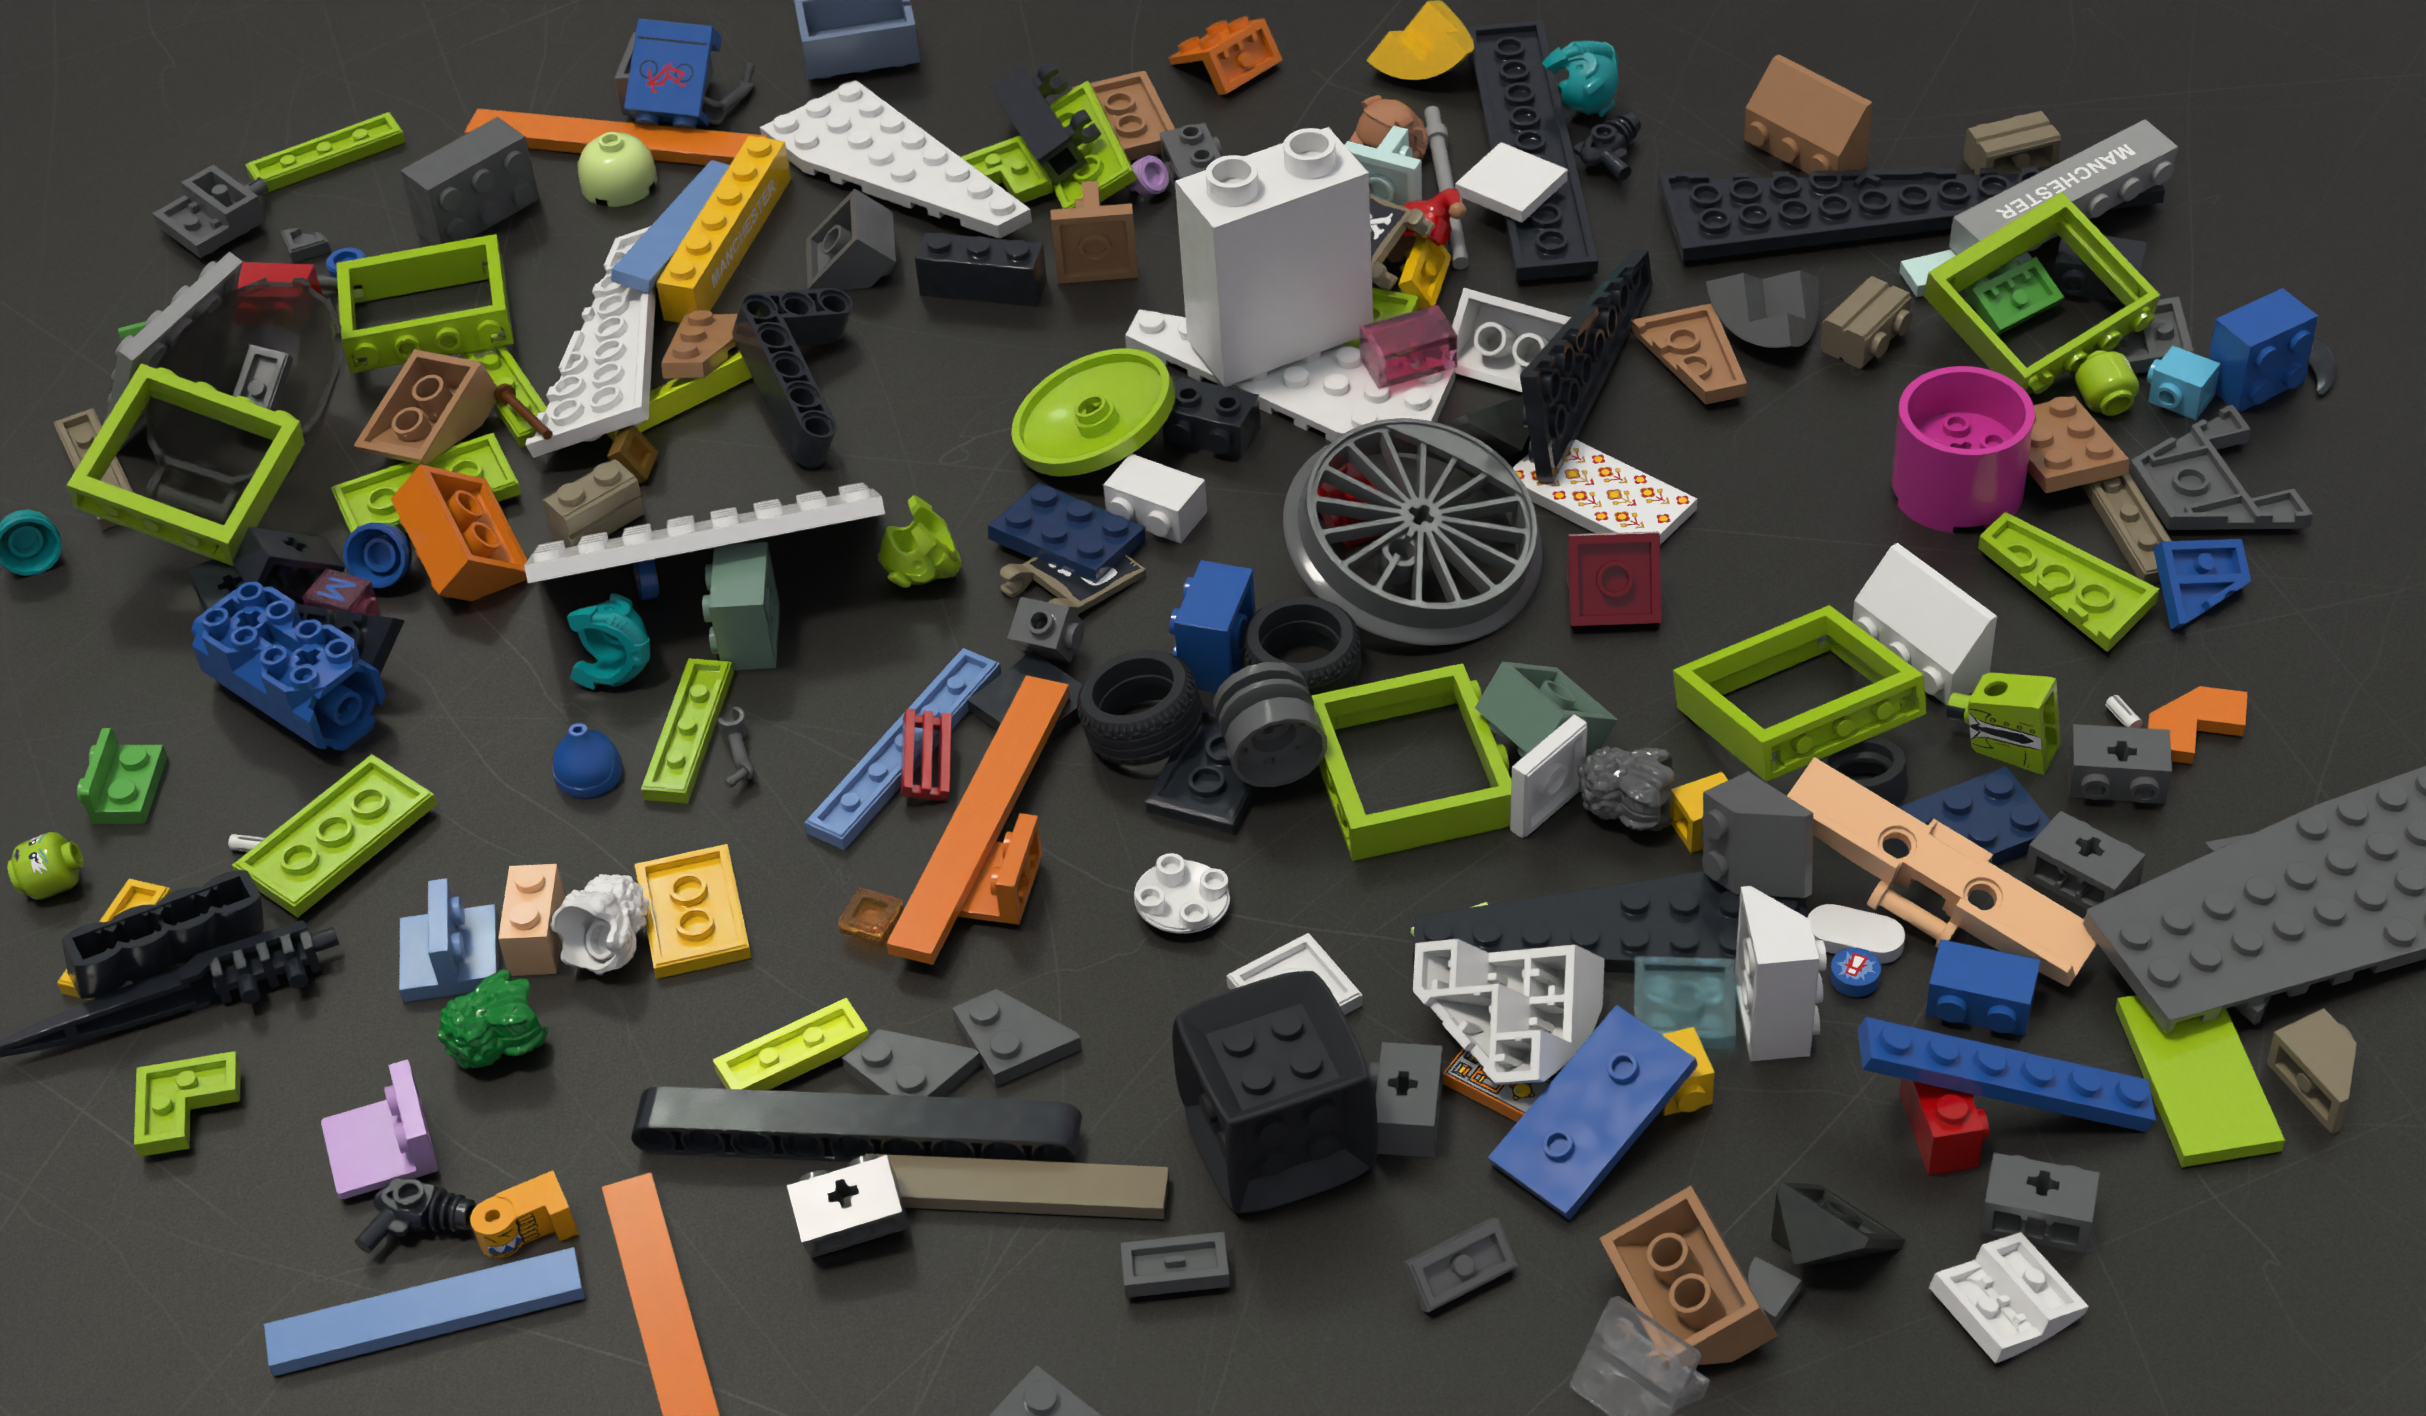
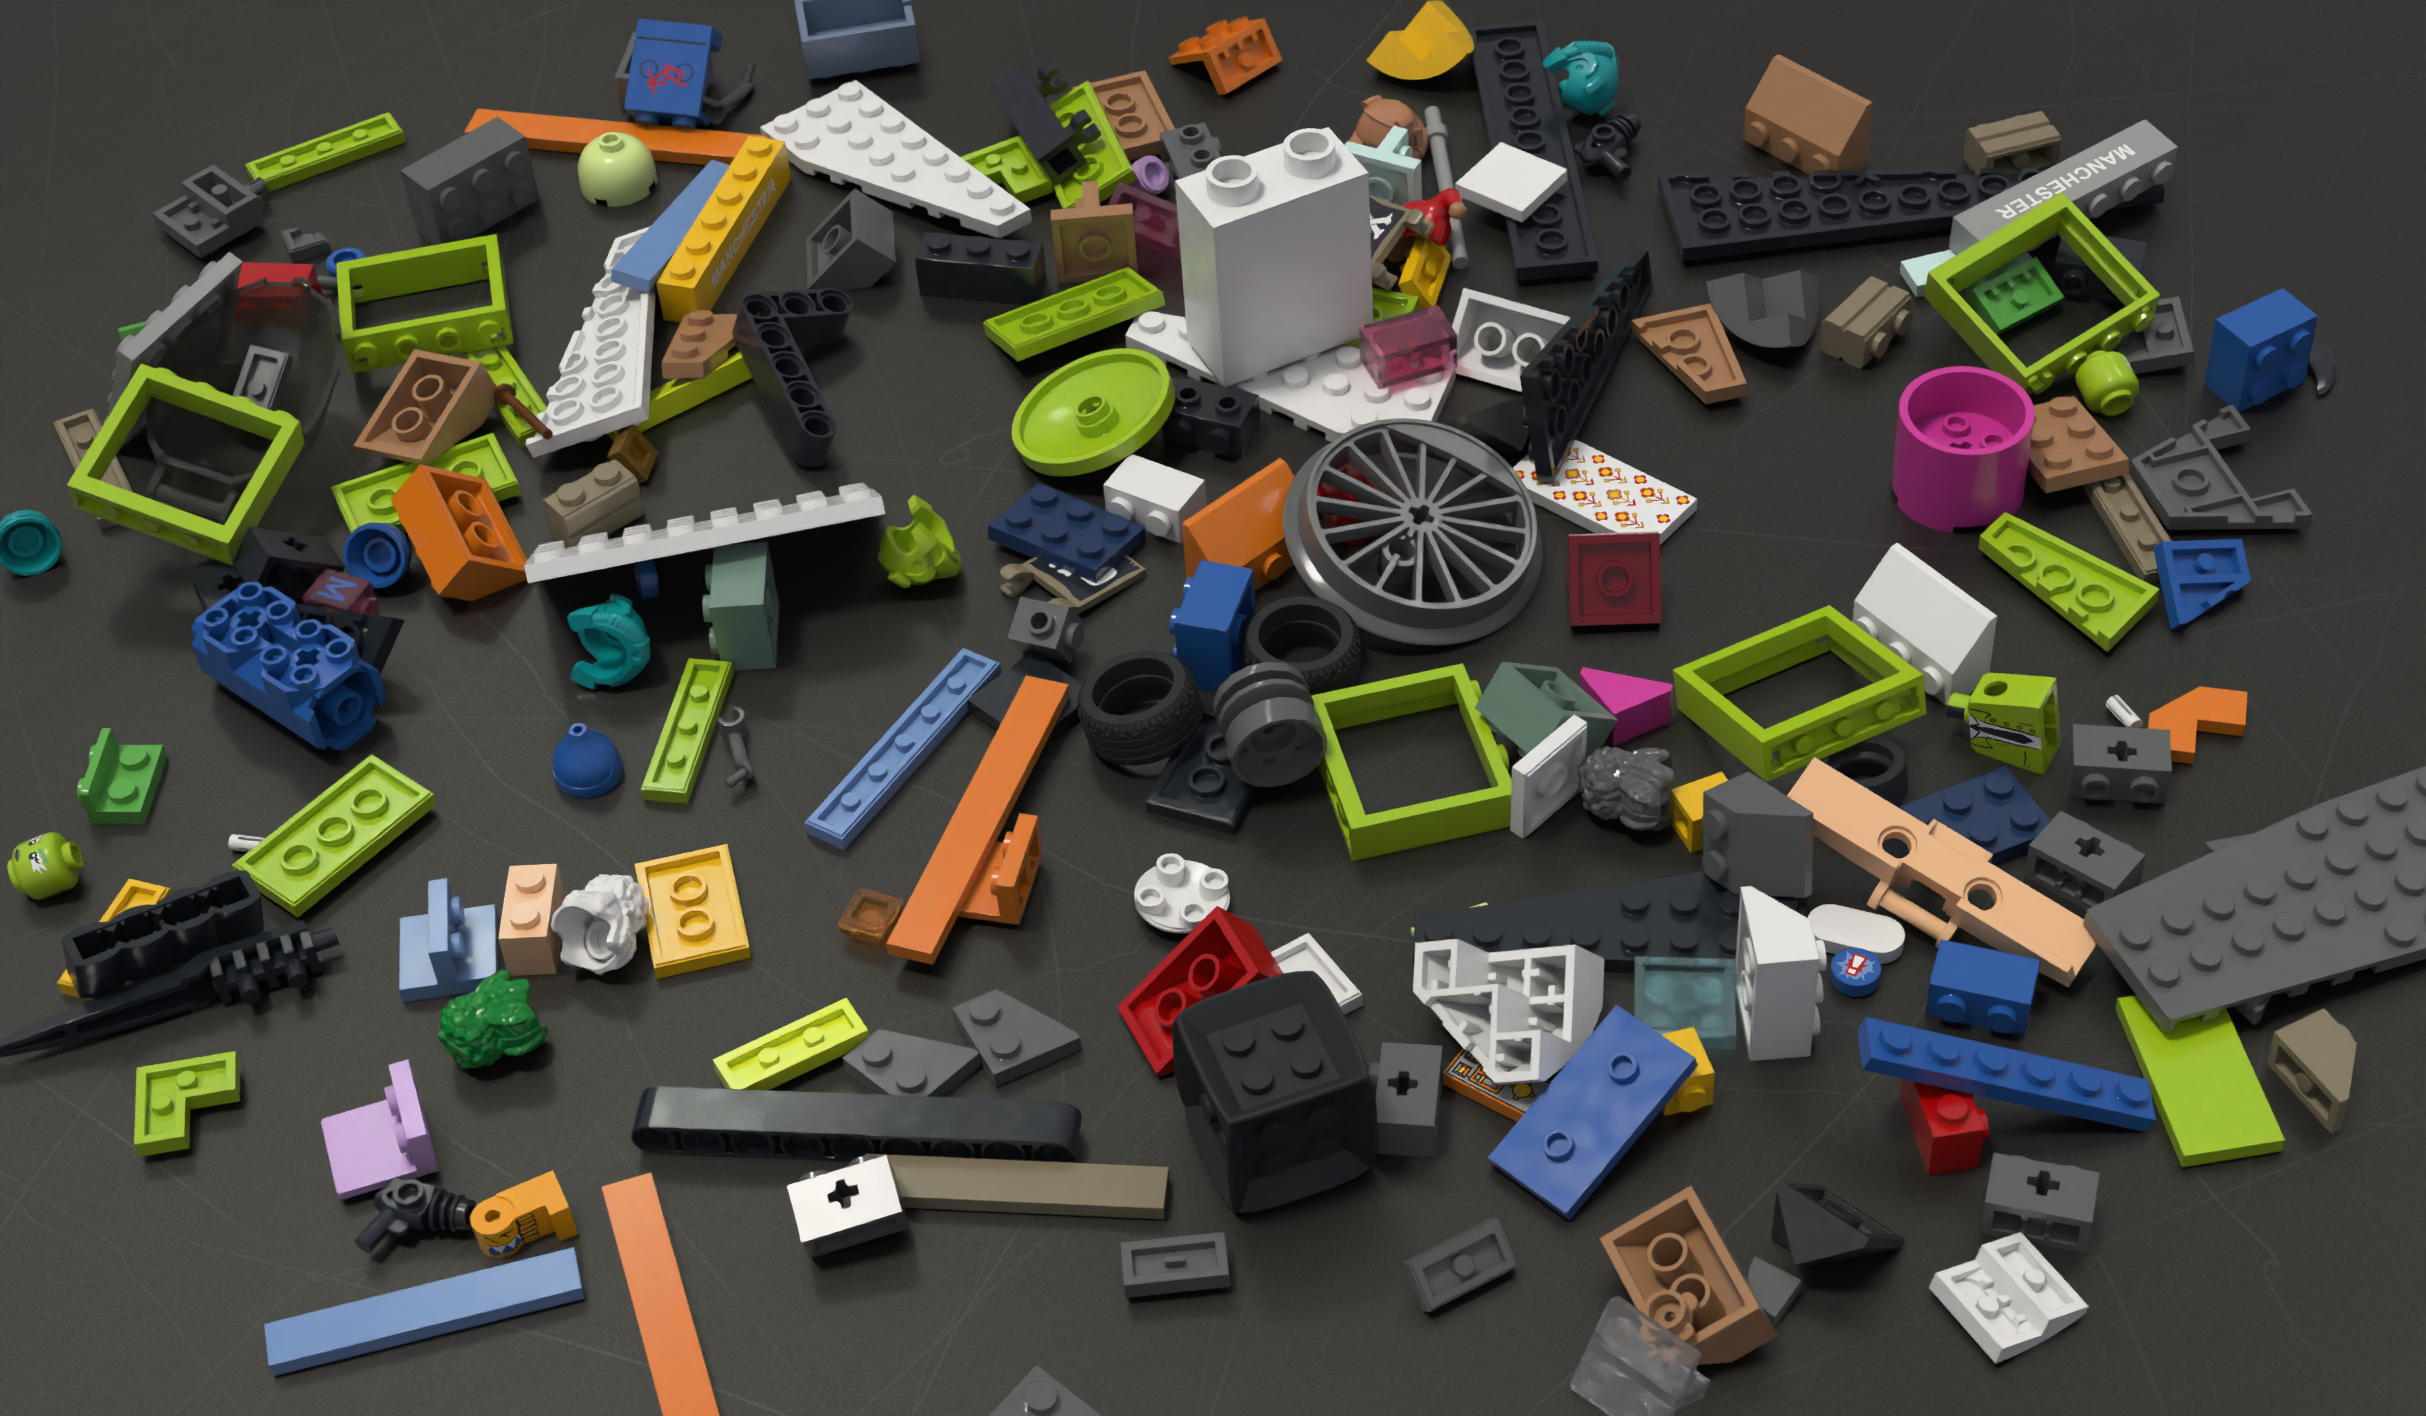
tile [901,709,952,801] -> none
medium azure brick [2146,346,2220,420] -> none
none -> lime plate [983,267,1166,361]
none -> clear pink brick [1108,182,1181,259]
none -> red slope [1117,906,1284,1077]
none -> orange slope [1182,458,1295,592]
none -> dark pink slope [1580,667,1673,746]
none -> medium nougat plate [1642,1290,1699,1344]

